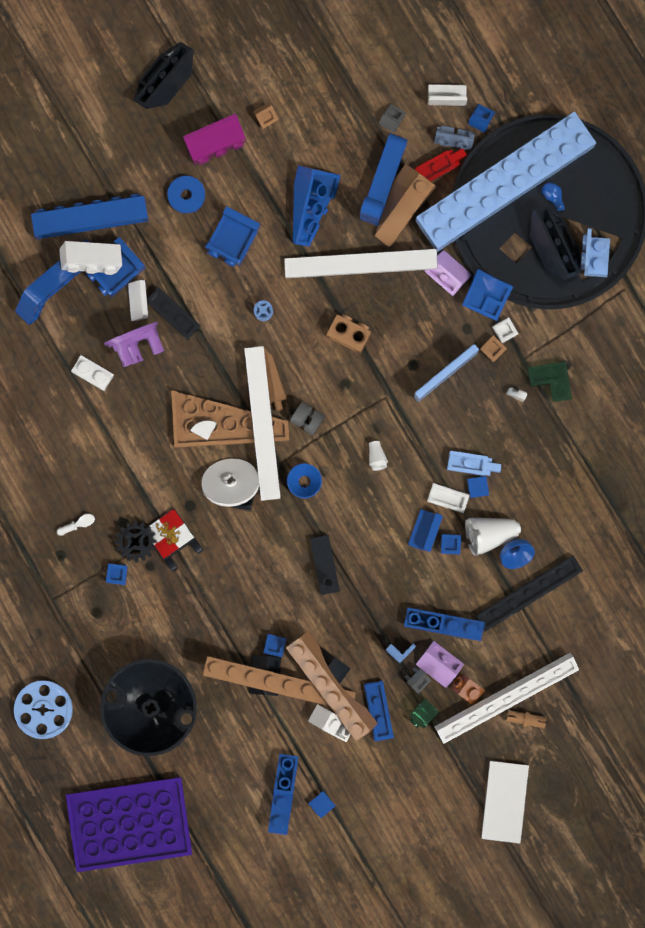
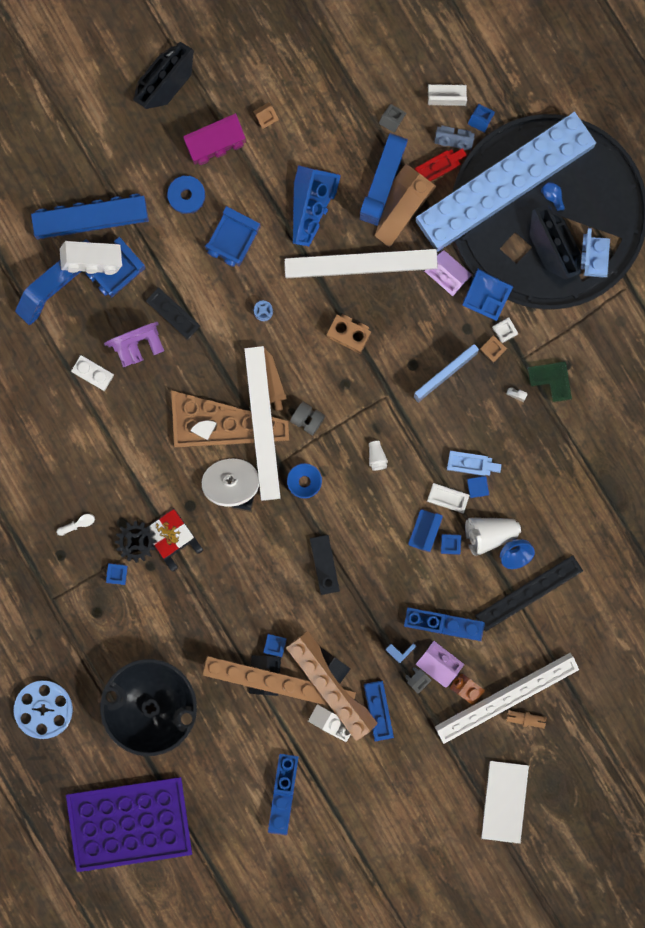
white tile [128,280,148,321] -> none
blue tile [308,791,336,818] -> none
clear green brick [409,698,439,729] -> none

